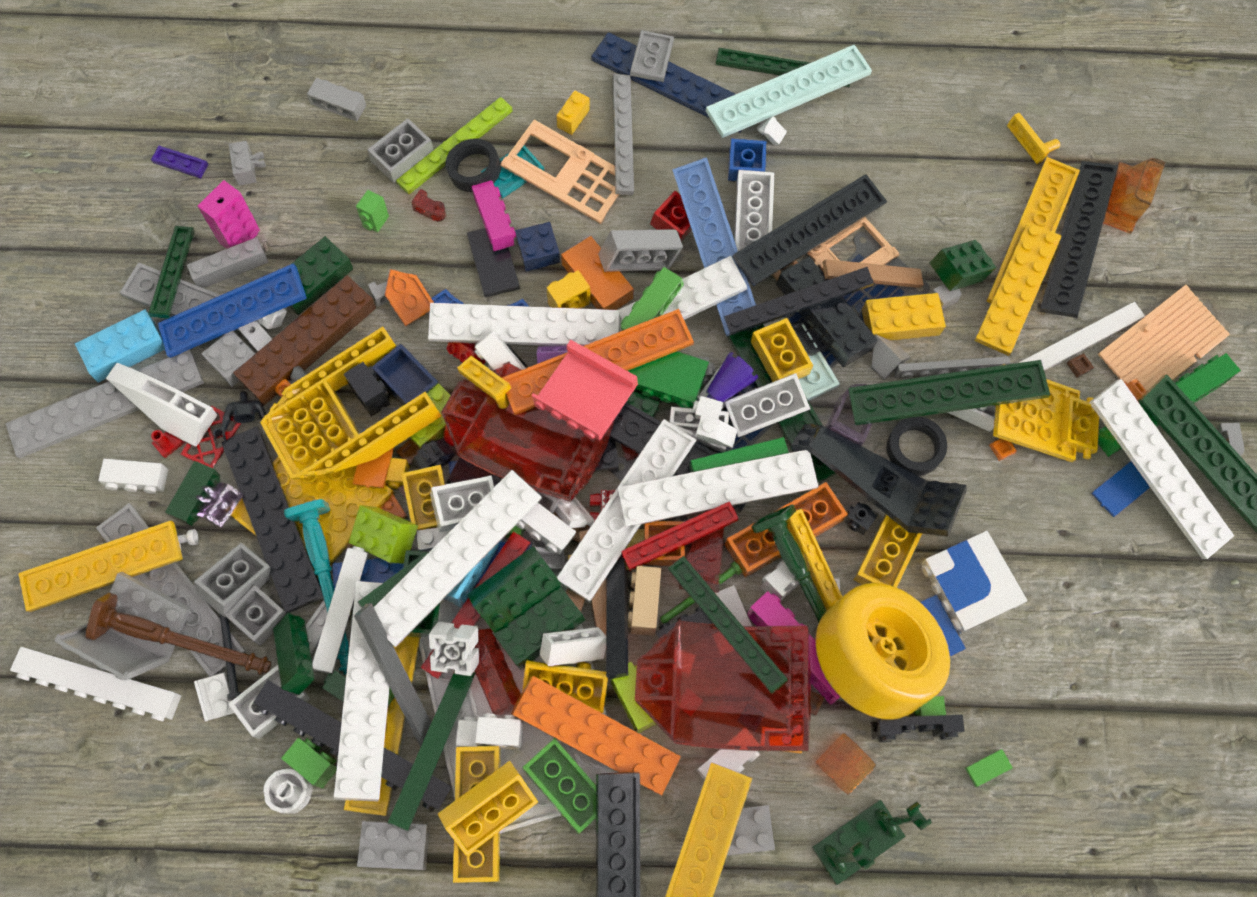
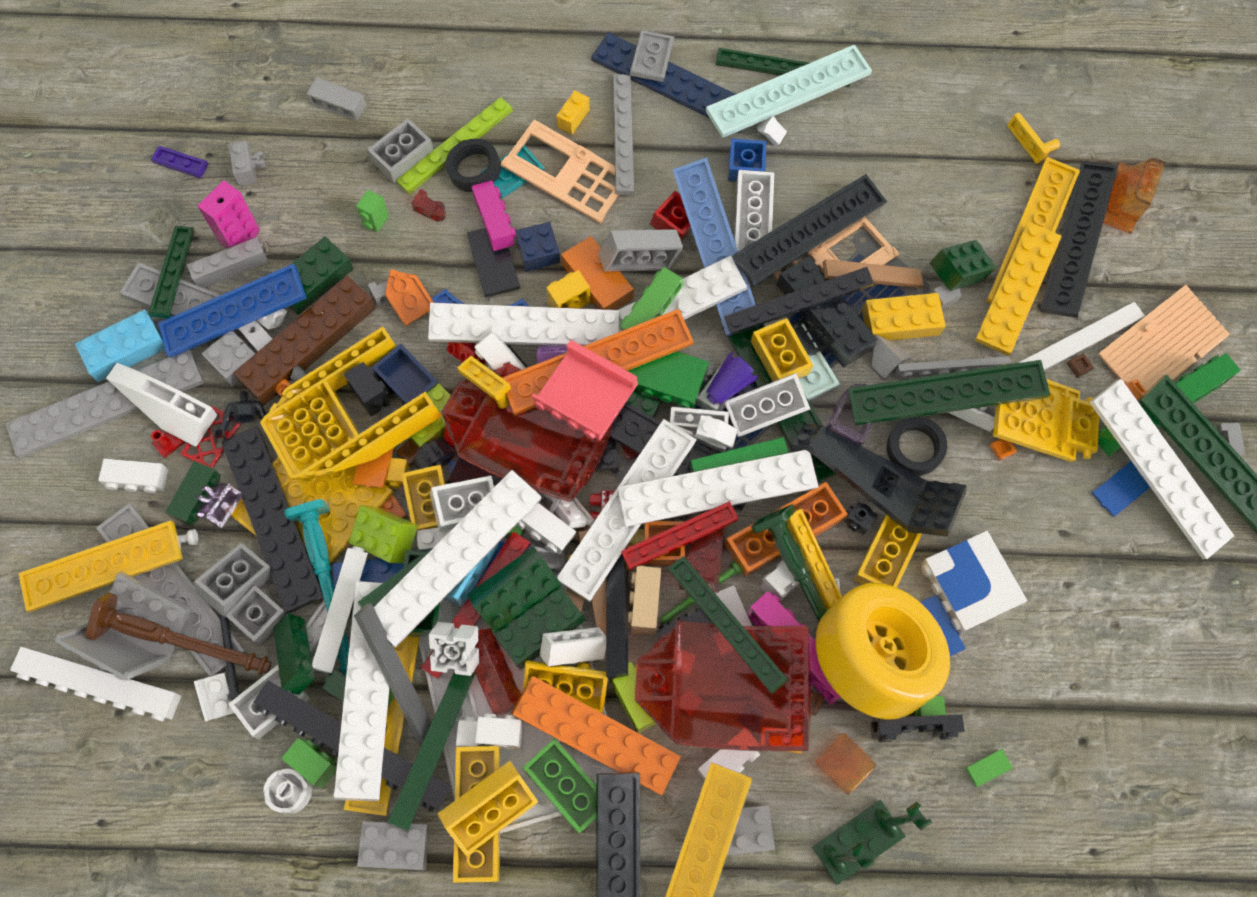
white brick [692,396,723,420] -> none

